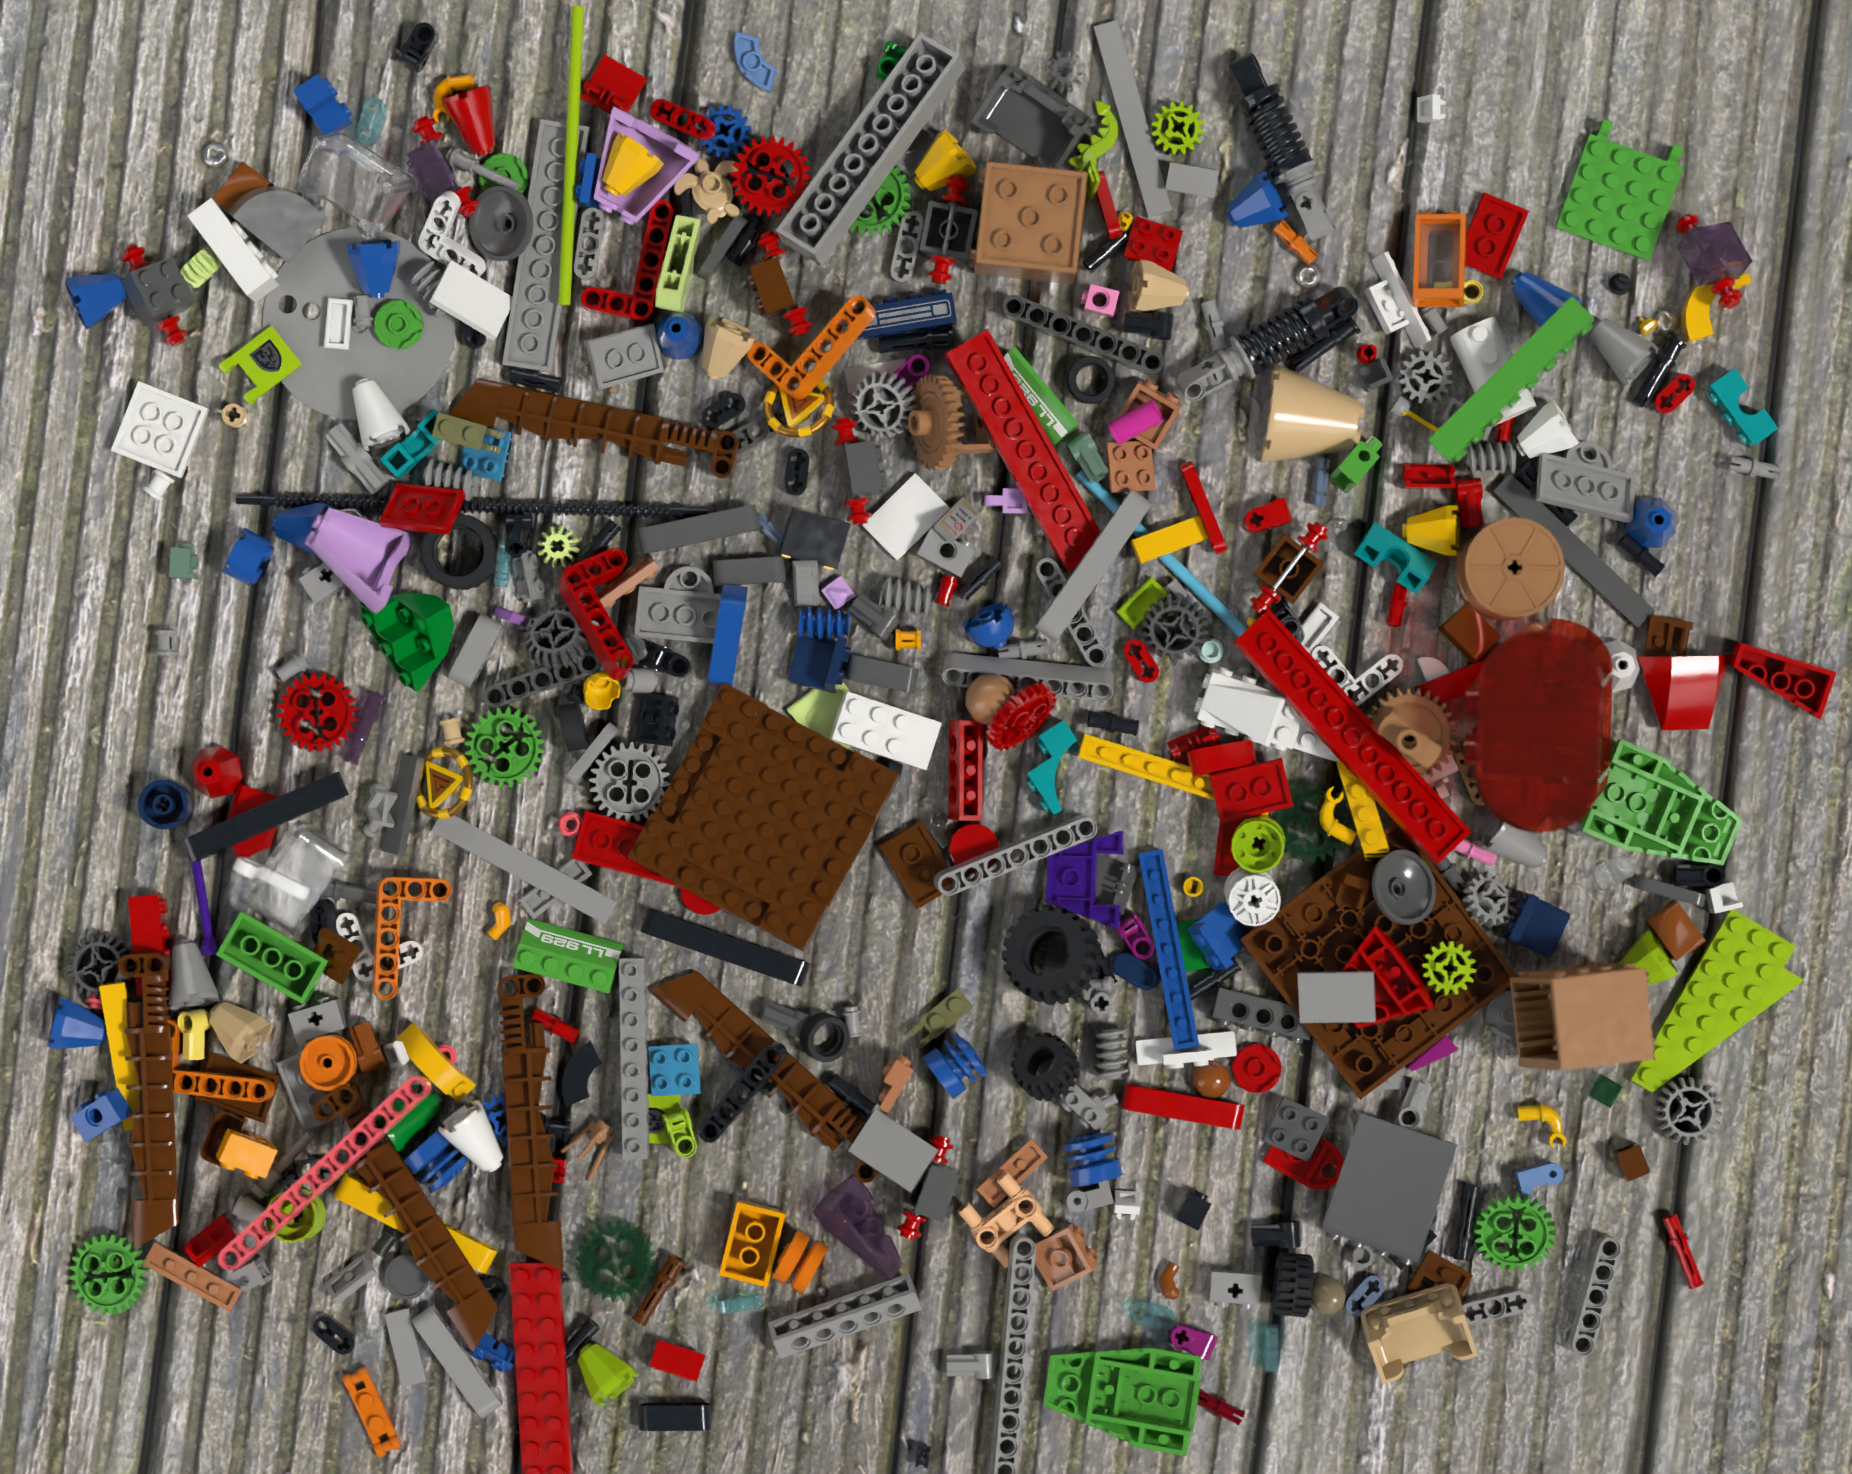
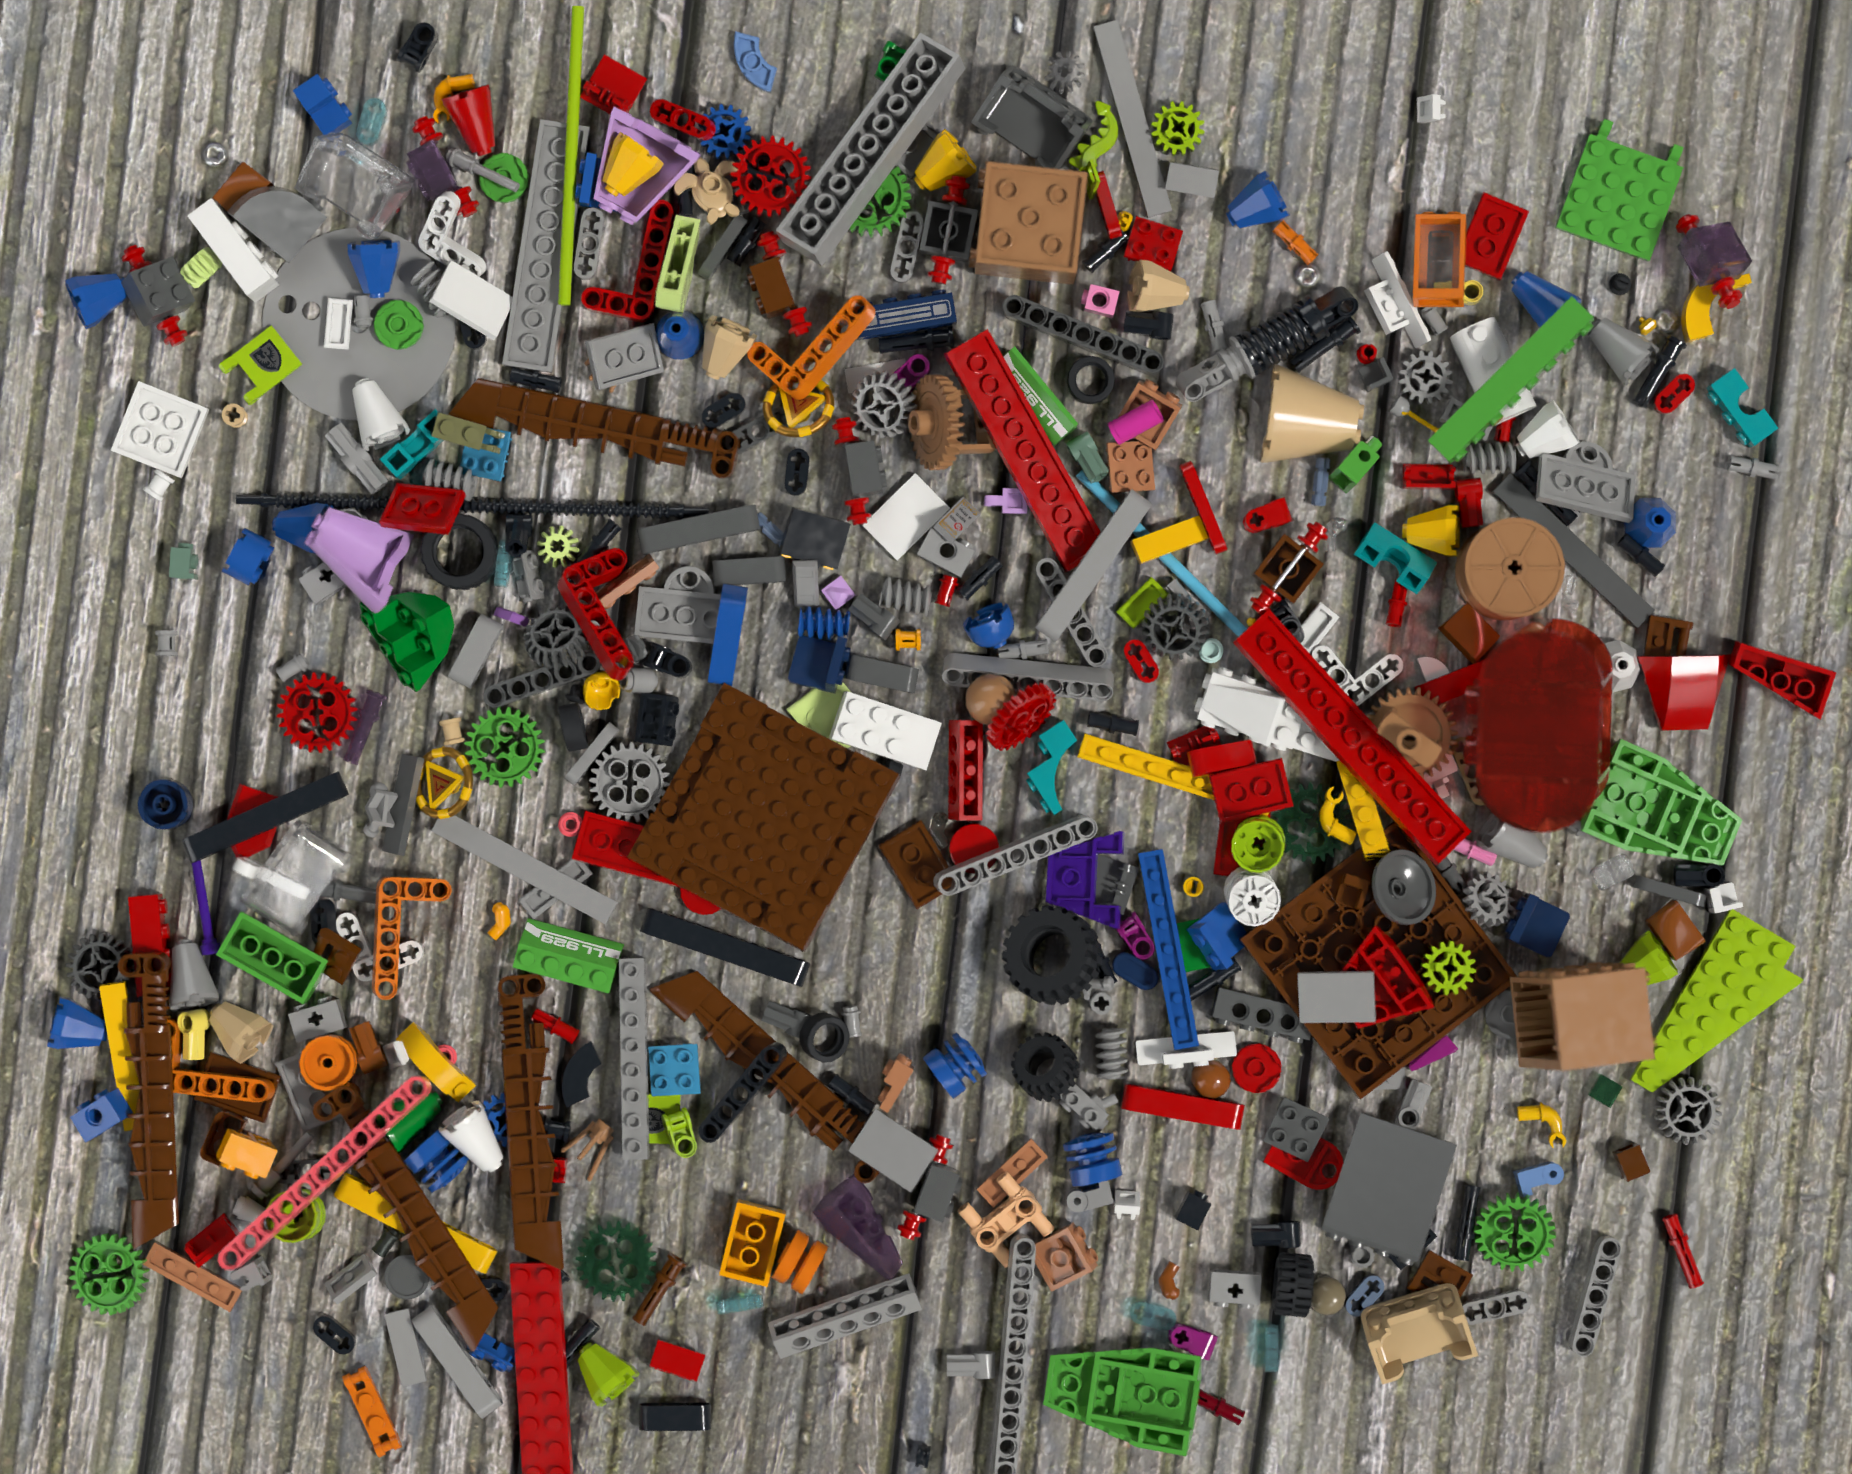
coral plate [85,992,103,1011] -> none
red cone [189,745,244,798] -> none
dark grey dish [469,186,534,261] -> none
olive hinge [906,988,973,1050] -> none
black piece [1229,52,1336,241] -> none

